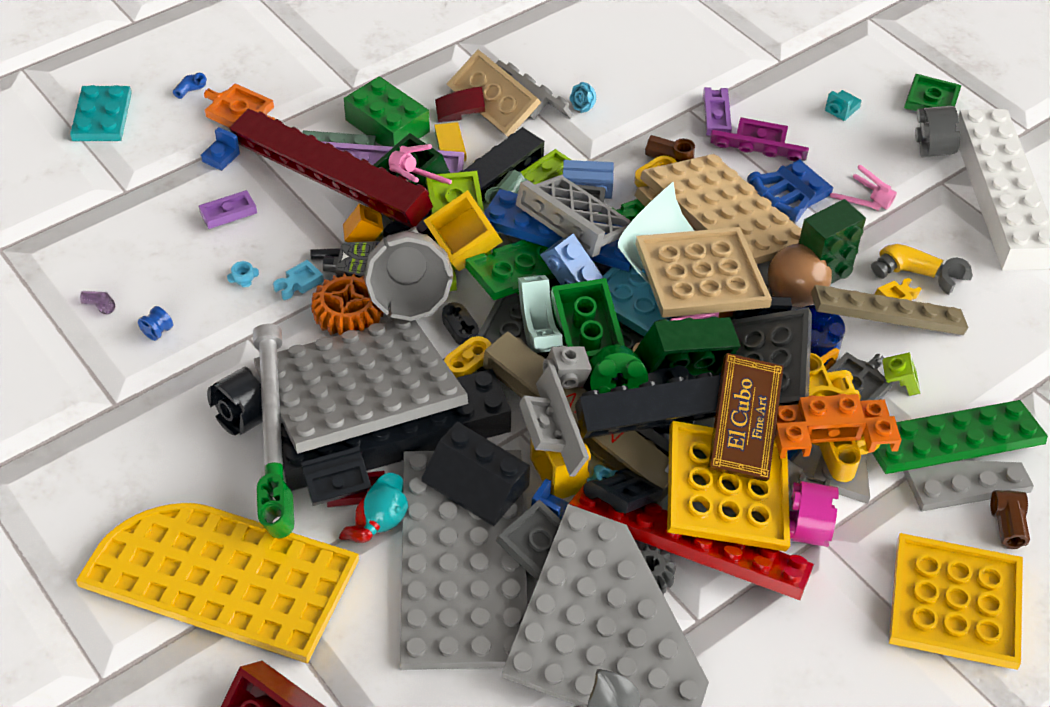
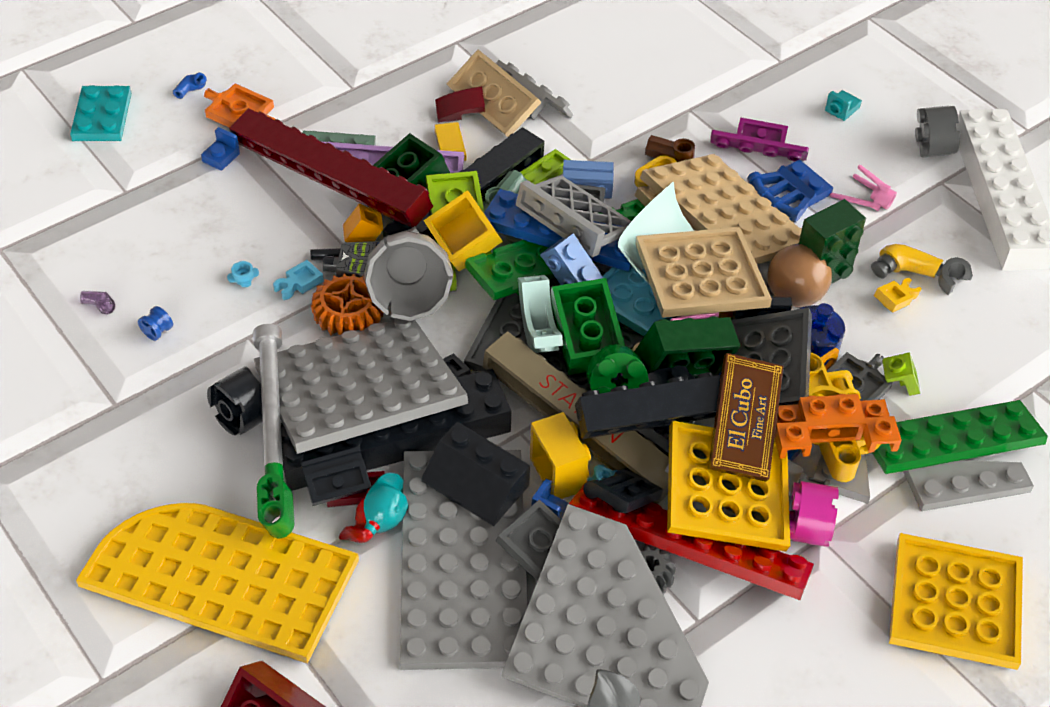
medium lavender plate [198,190,257,229] -> none
green brick [343,76,430,147] -> none
bright pink plant [389,144,452,185] -> none
black beam [442,302,479,345] -> none
yellow plate [444,336,492,378] -> none
light grey bracket [519,365,589,477] -> none
light grey brick [543,346,592,389] -> none
medium azure plate [569,82,596,113] -> none
medium lavender plate [703,87,732,136] -> none
dark tan plate [811,285,969,335] -> none
green plate [904,74,962,111] -> none
reddish brown piece [990,490,1030,549] -> none

